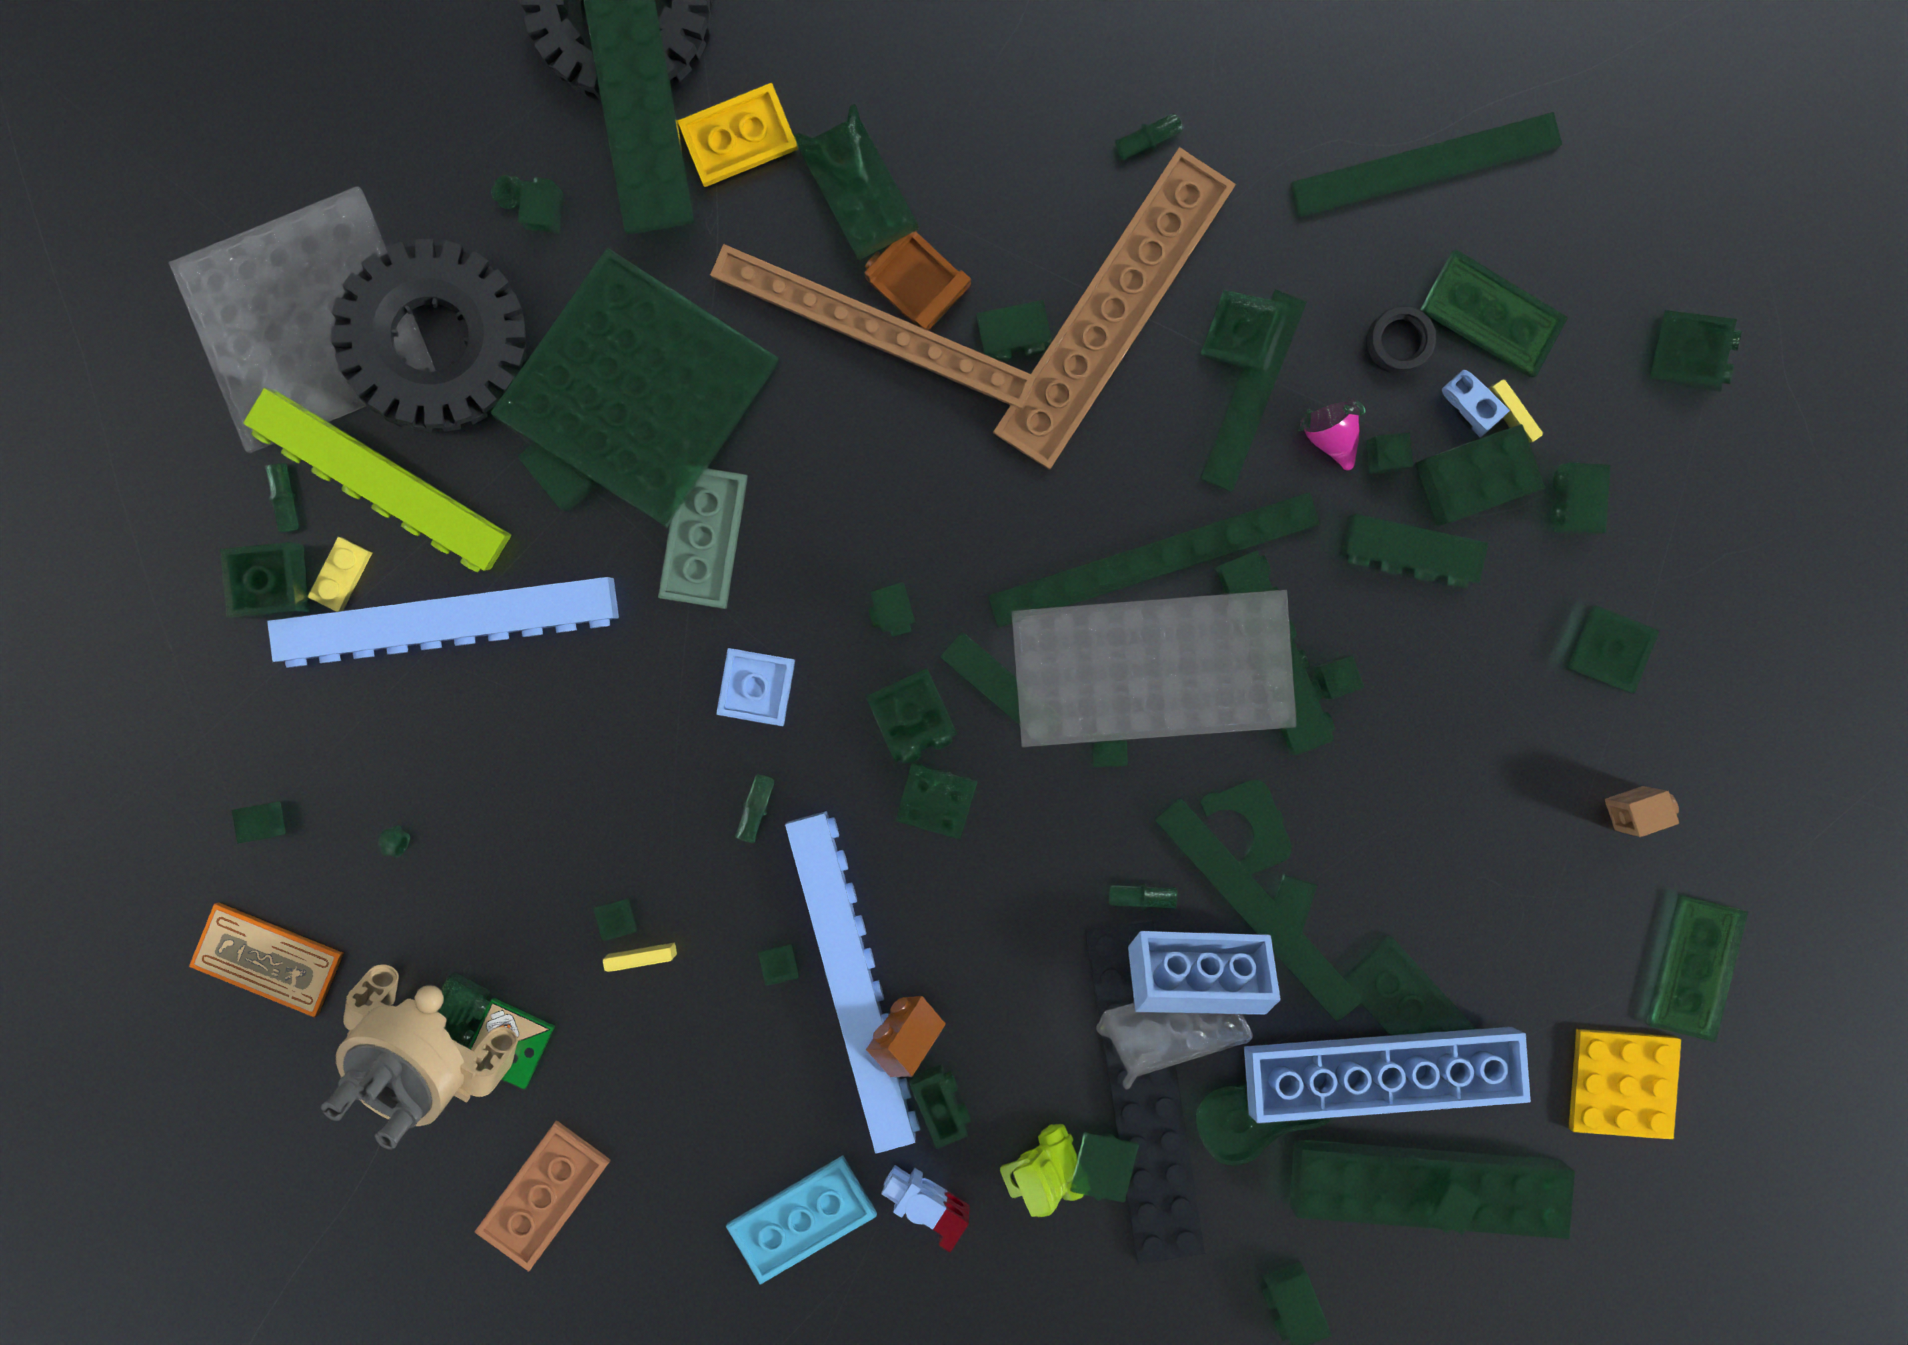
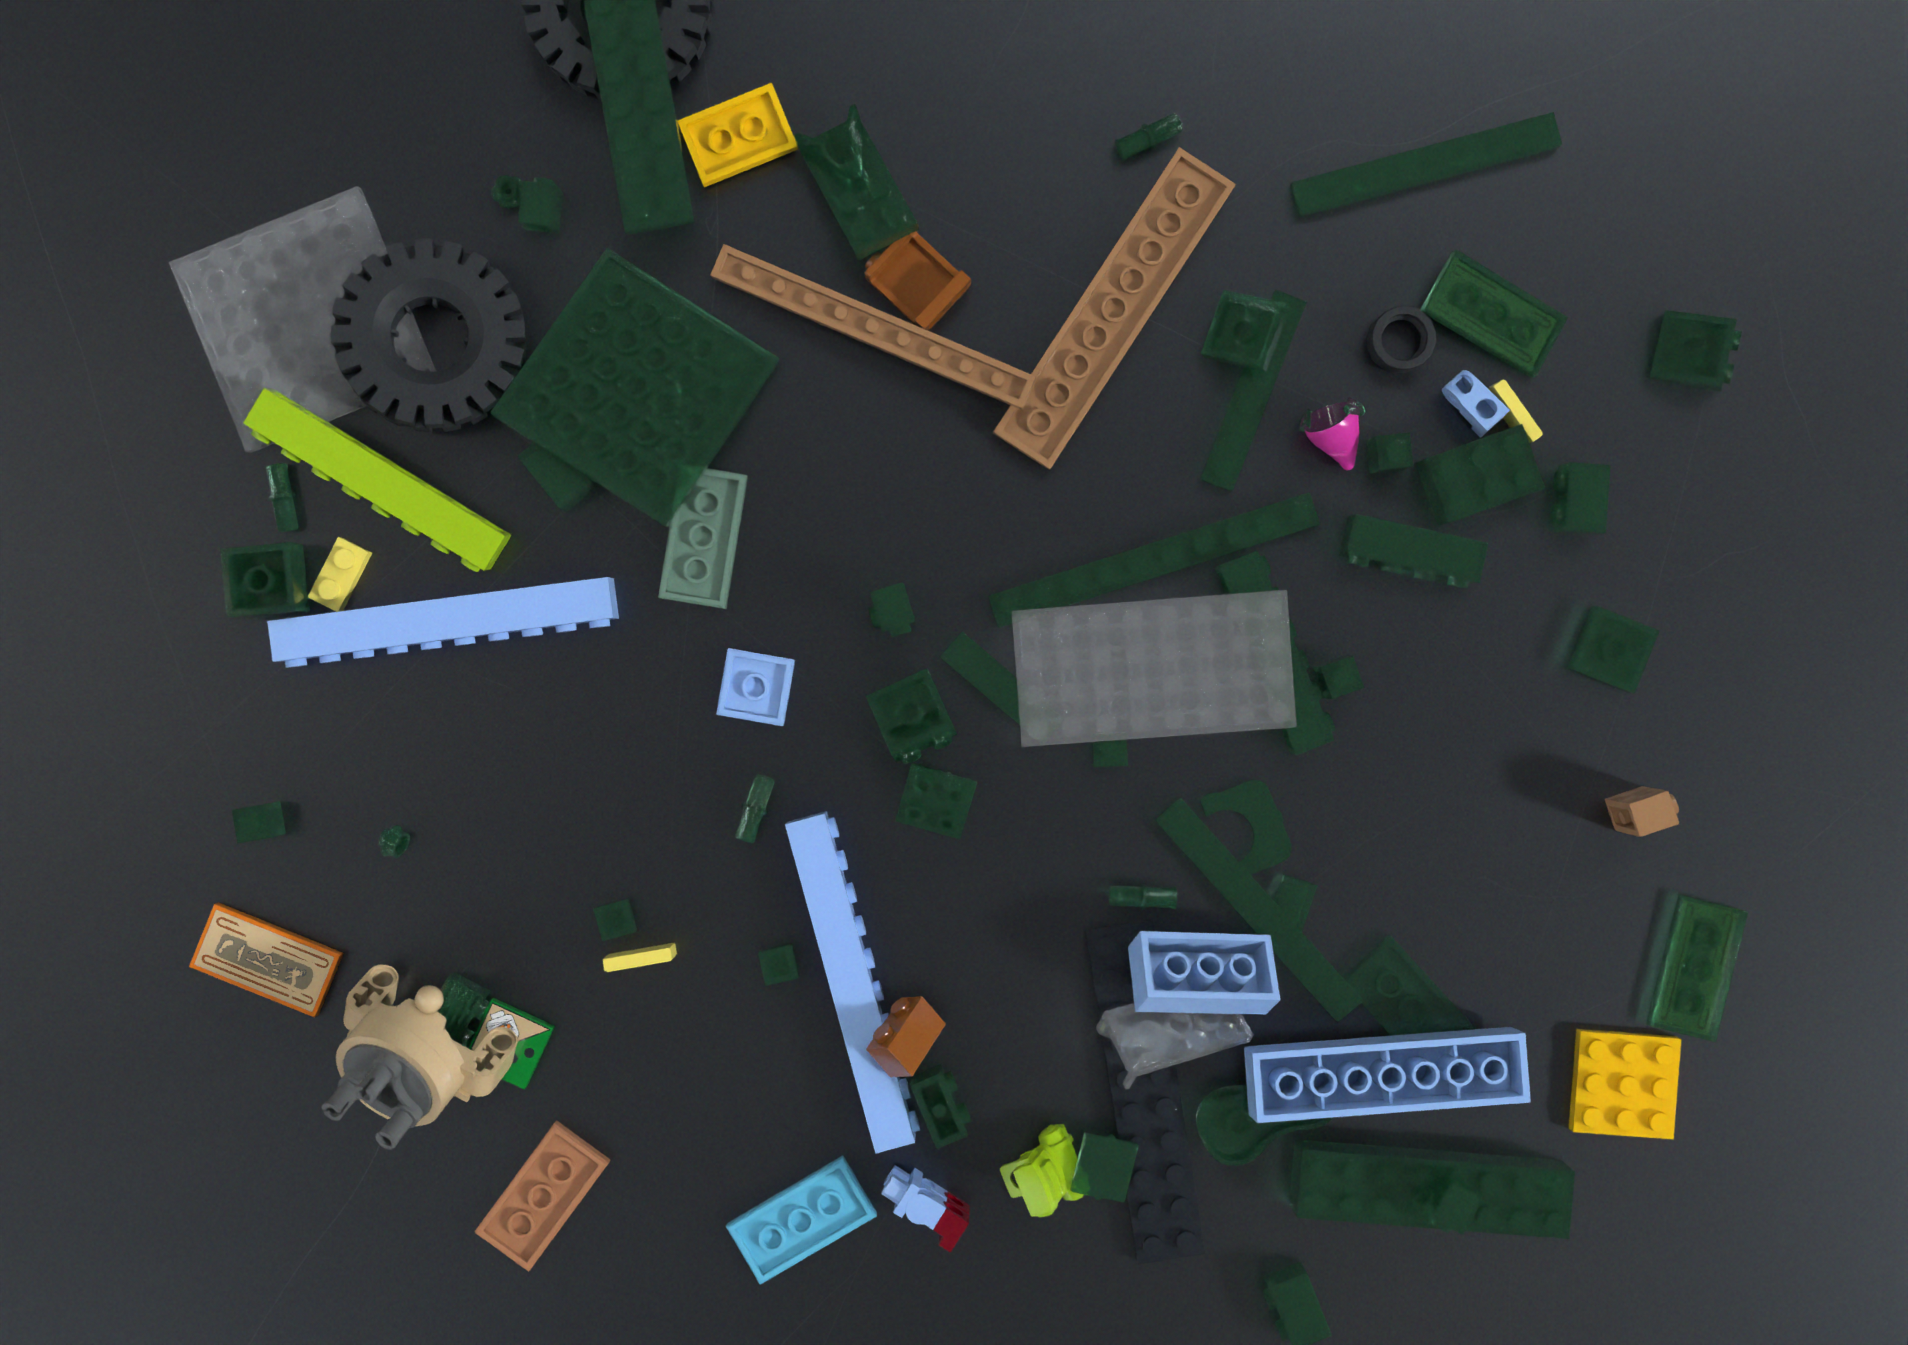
clear green brick [976,300,1052,361] -> none

